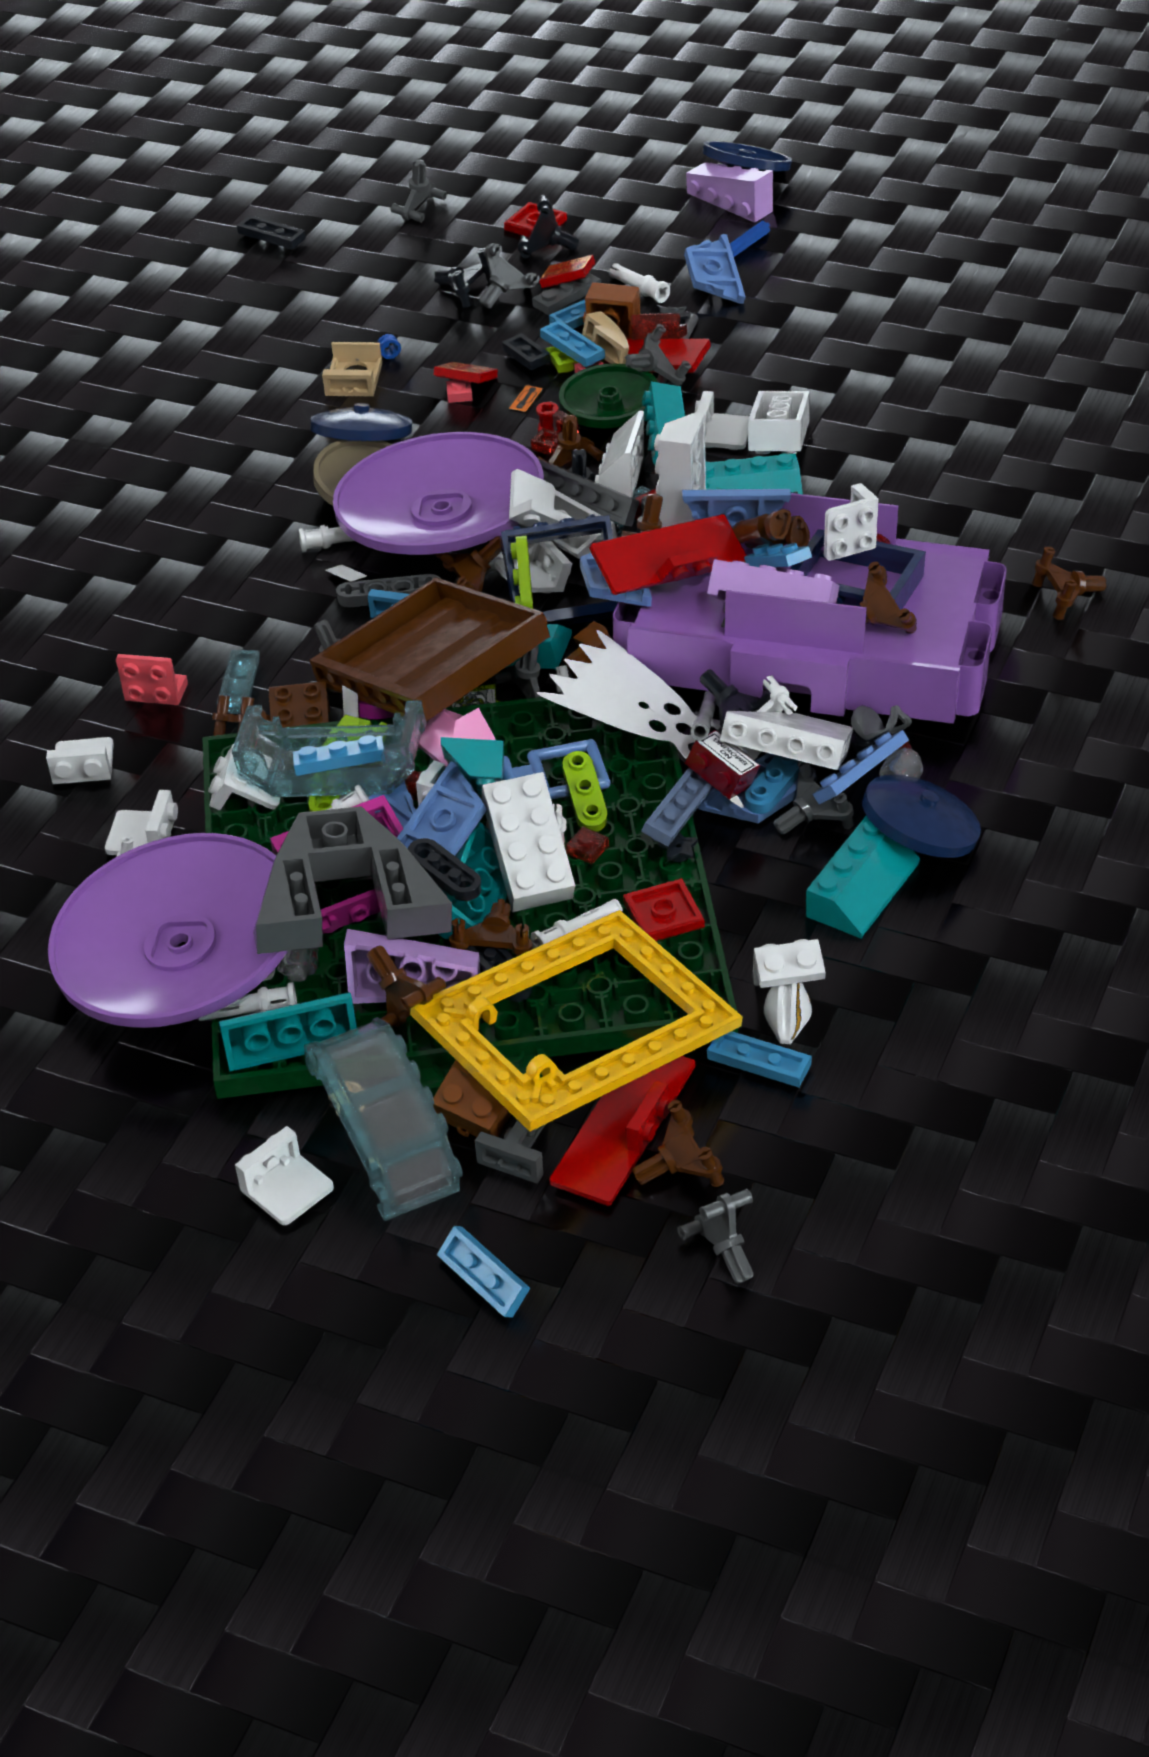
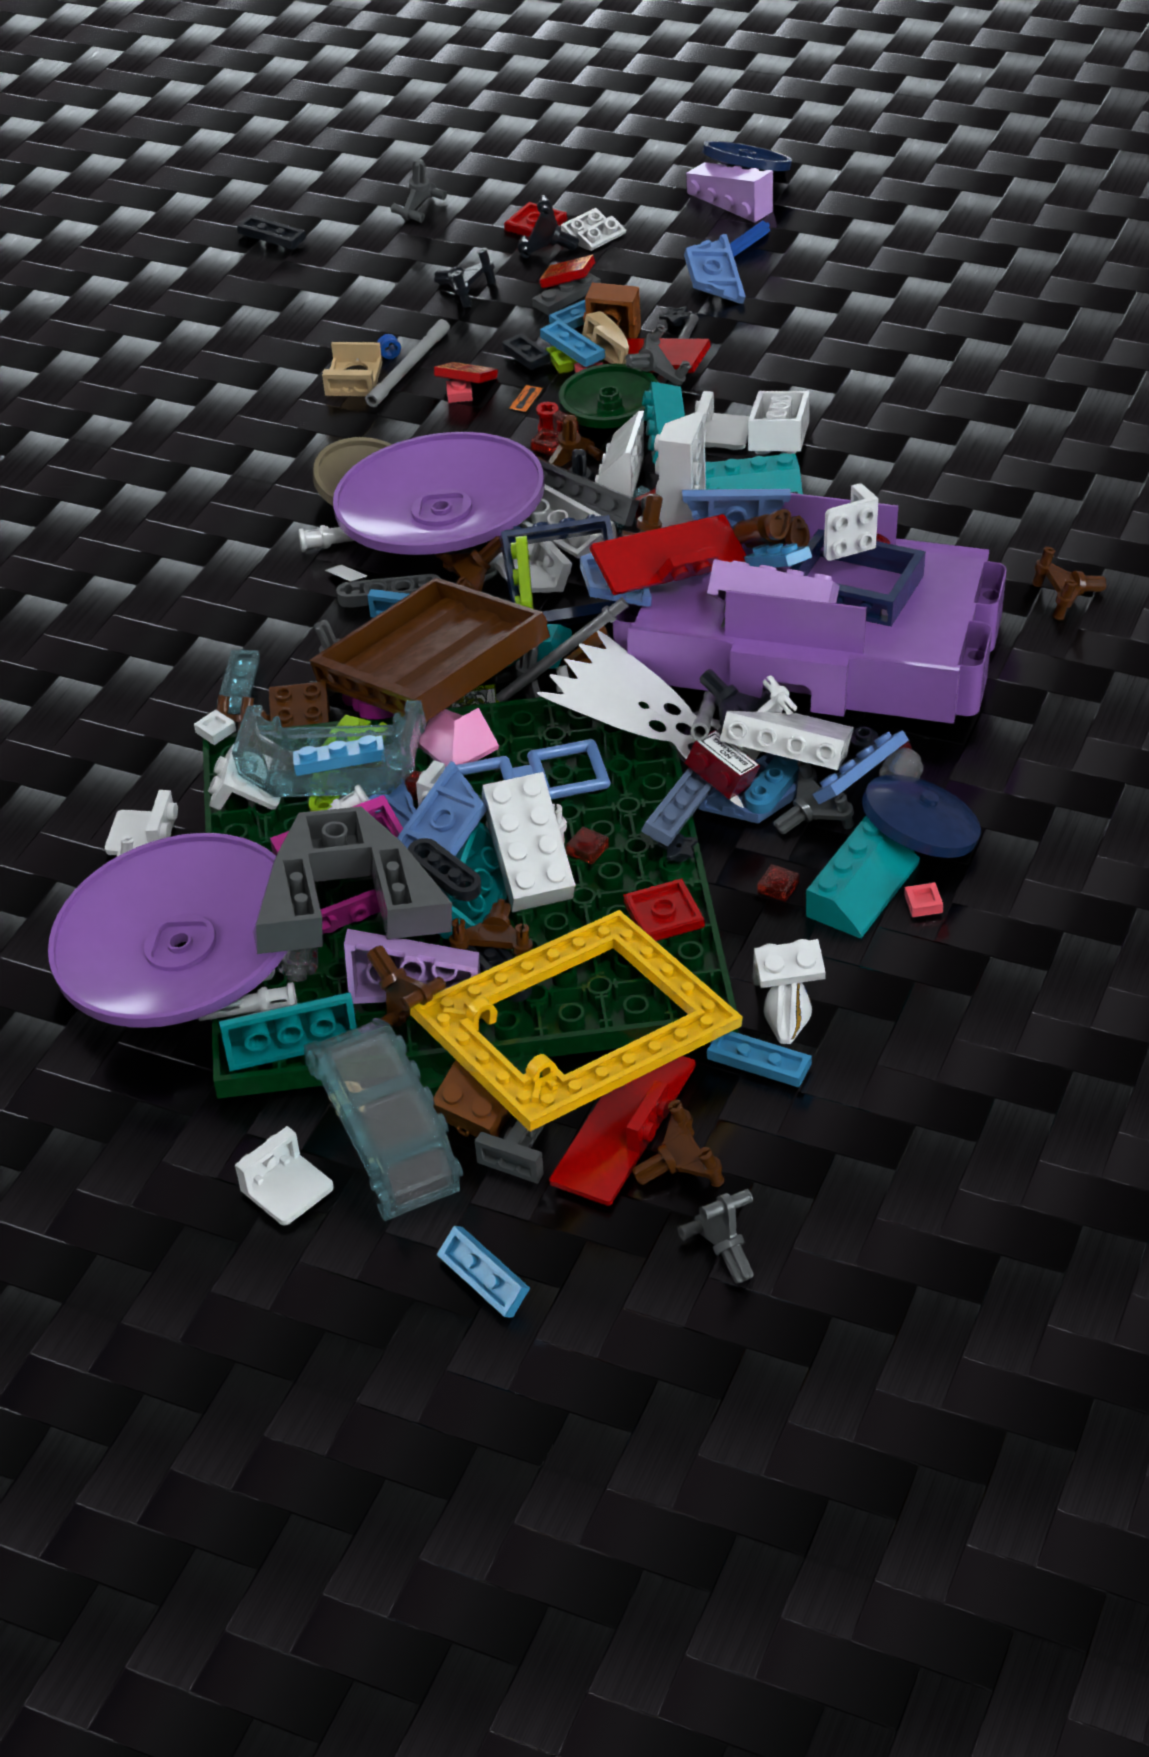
white bracket [46,737,114,784] -> none
coral bracket [116,654,188,705] -> none
dark blue dish [311,403,412,441] -> none
white sticker [342,685,359,718] -> none
teal slope [441,737,504,796] -> none
dark grey axle [480,243,540,308] -> none
white bracket [509,469,572,527] -> none
white pin [531,899,623,949] -> none
lime plate [563,751,607,832] -> none
white pin [609,263,670,303] -> none
clear red bracket [631,313,687,340] -> none
dark grey piece [851,705,912,740] -> none
reddish brown axle [859,562,917,634] -> none
none -> white plate [194,710,236,745]
none -> light grey piece [365,319,450,407]
none -> flat silver bar [495,597,629,702]
none -> white slope [561,208,626,251]
none -> clear red plate [758,864,799,902]
none -> coral plate [905,883,943,917]

